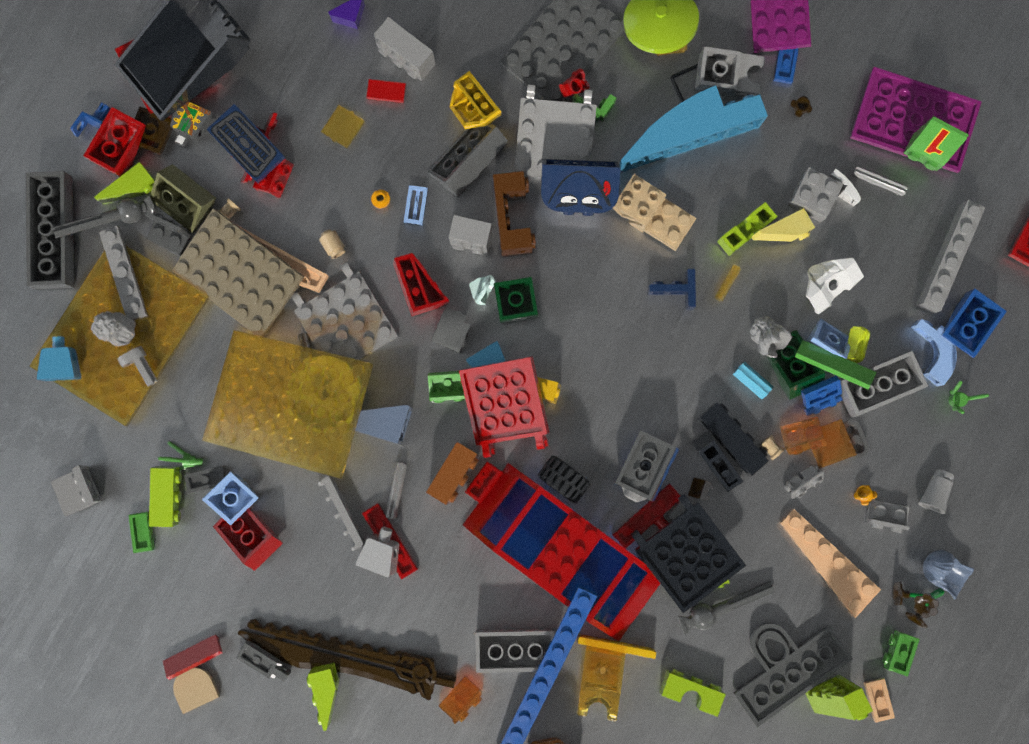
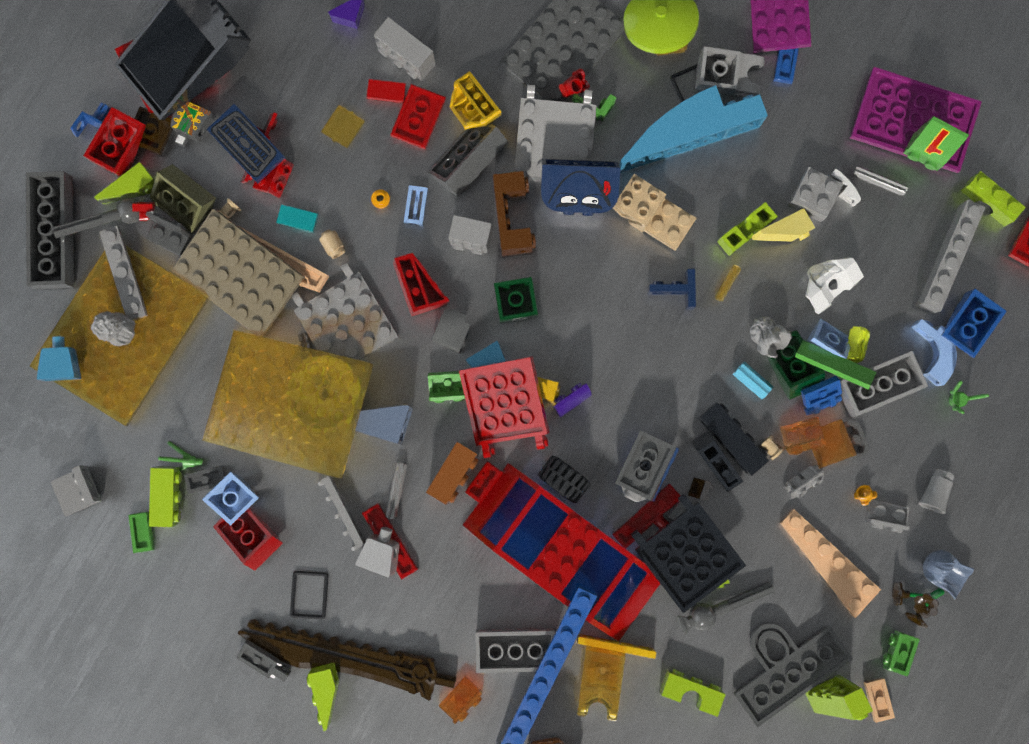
light grey piece [117,346,158,387] -> none
red tile [163,634,223,680] -> none
tan tile [173,667,220,714] -> none
light aqua piece [469,275,497,305] -> none
dark brown plate [790,96,812,117] -> none
none -> red tile [132,202,155,221]
none -> teal tile [276,204,319,233]
none -> black piece [290,571,328,620]
none -> red tile [390,84,446,150]
none -> dark purple slope [553,383,592,418]
none -> lime arch [960,171,1026,227]

